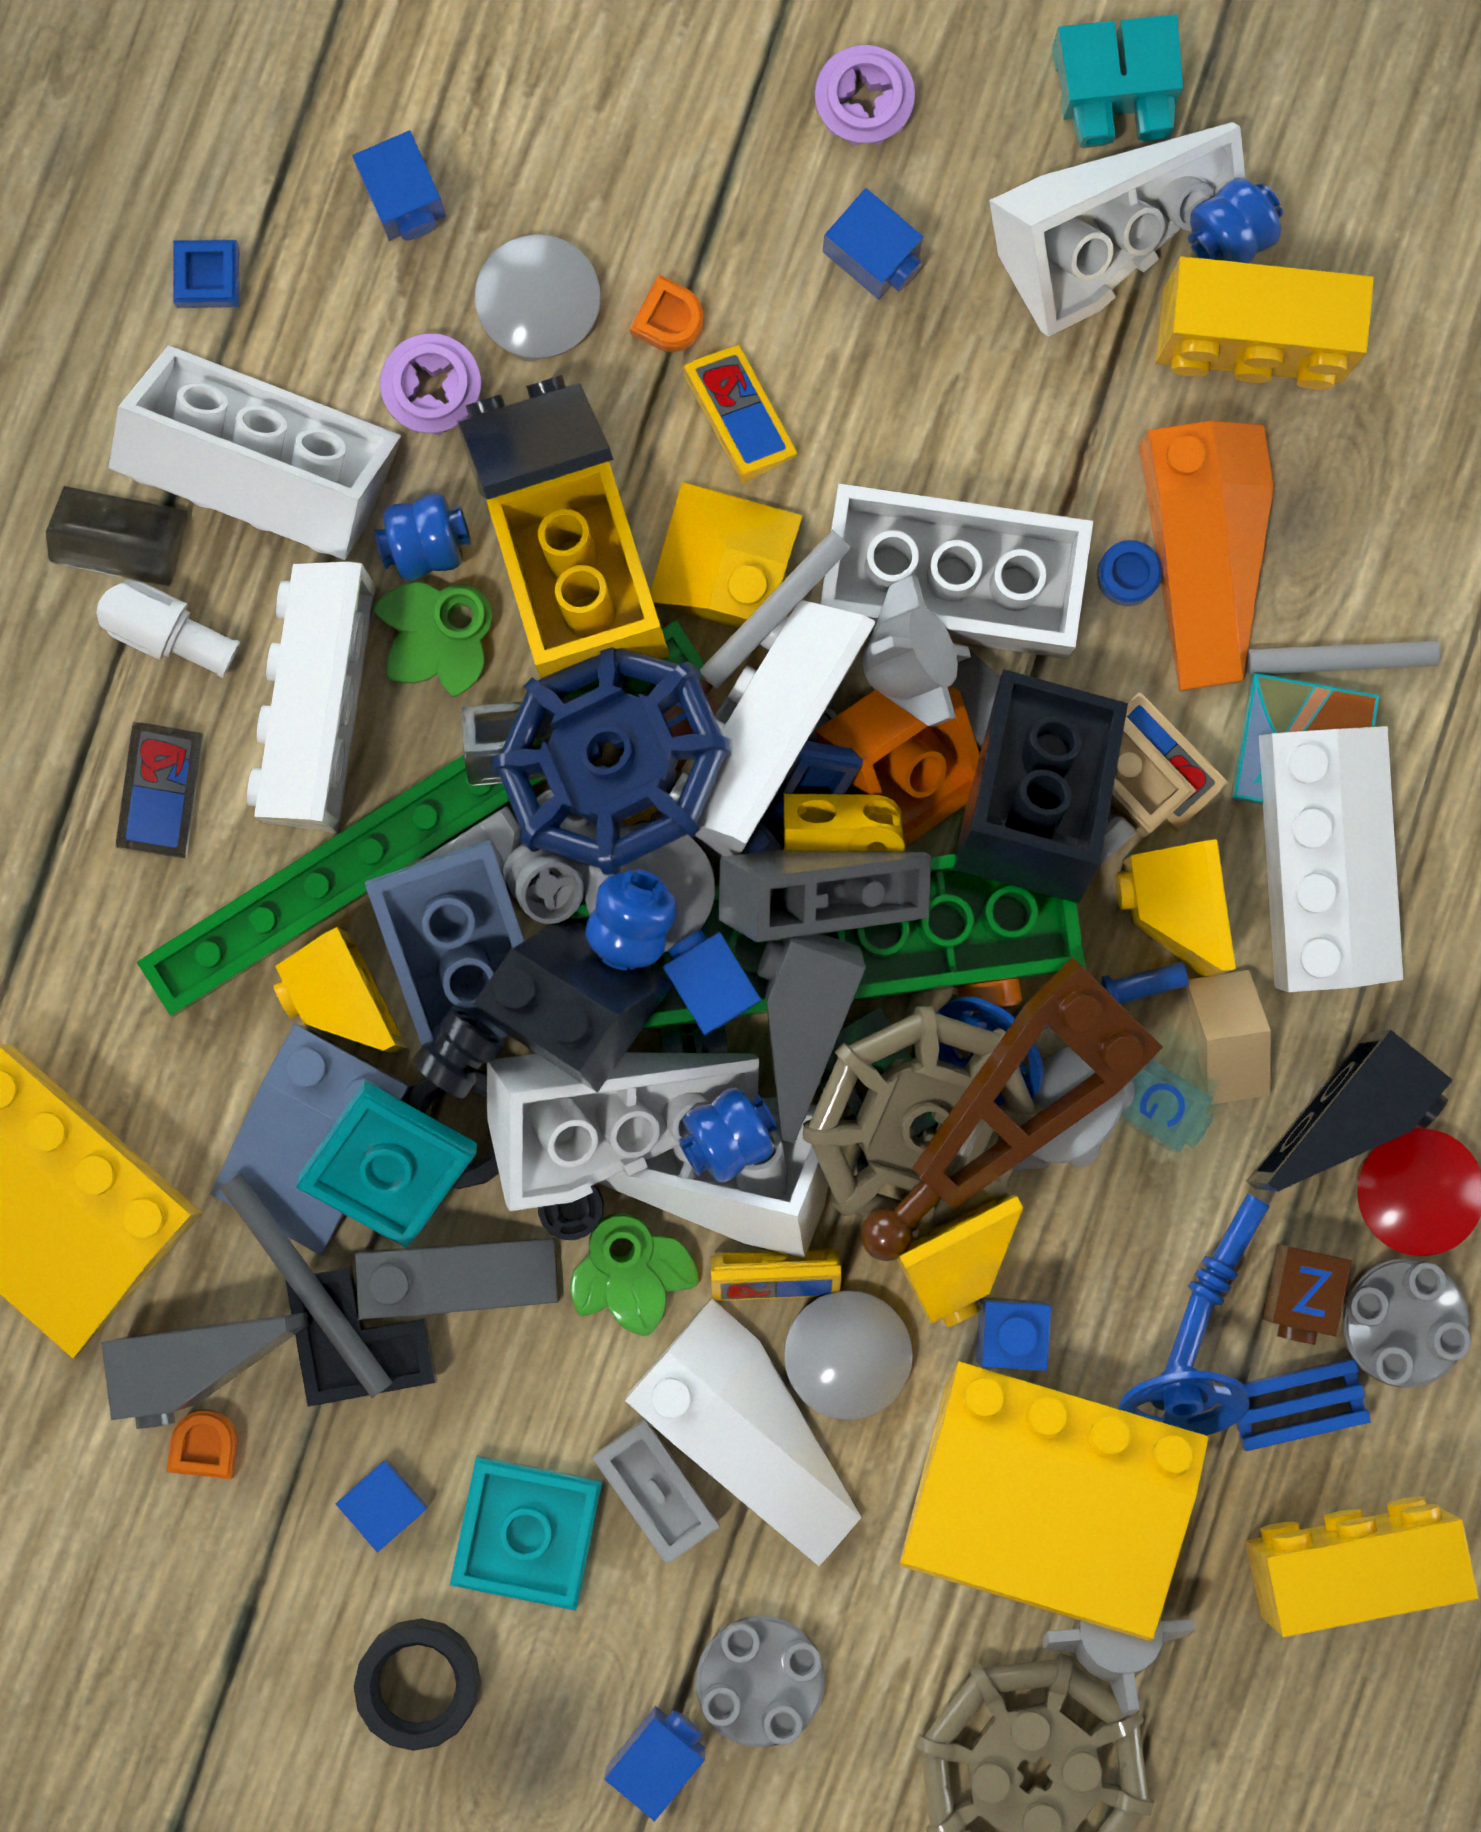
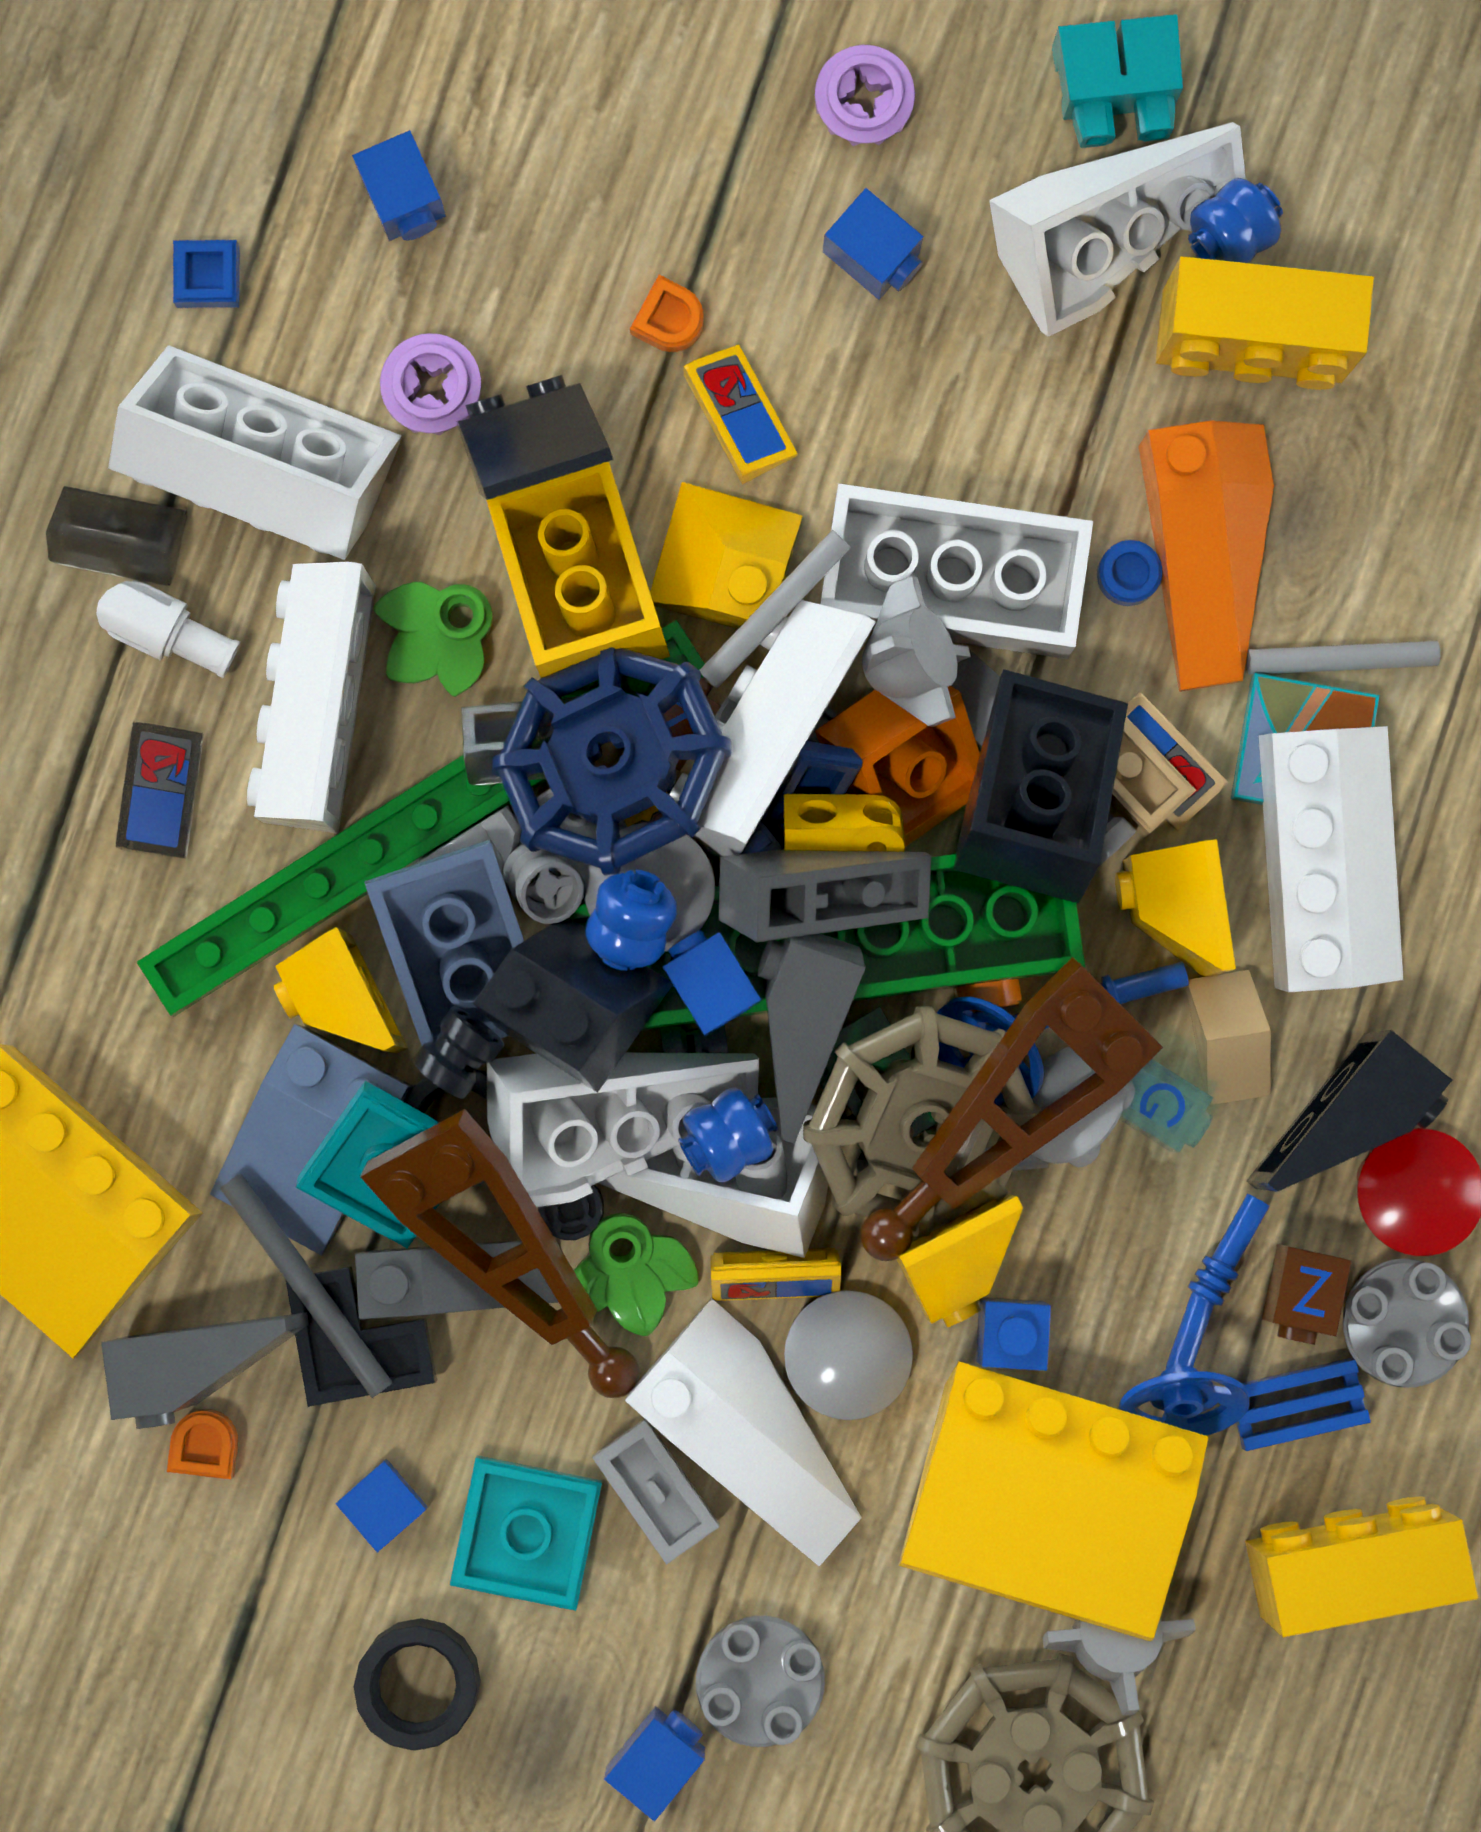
blue piece [374,493,472,581] -> none
light grey dish [475,234,601,362] -> none
none -> reddish brown plate [360,1109,639,1398]

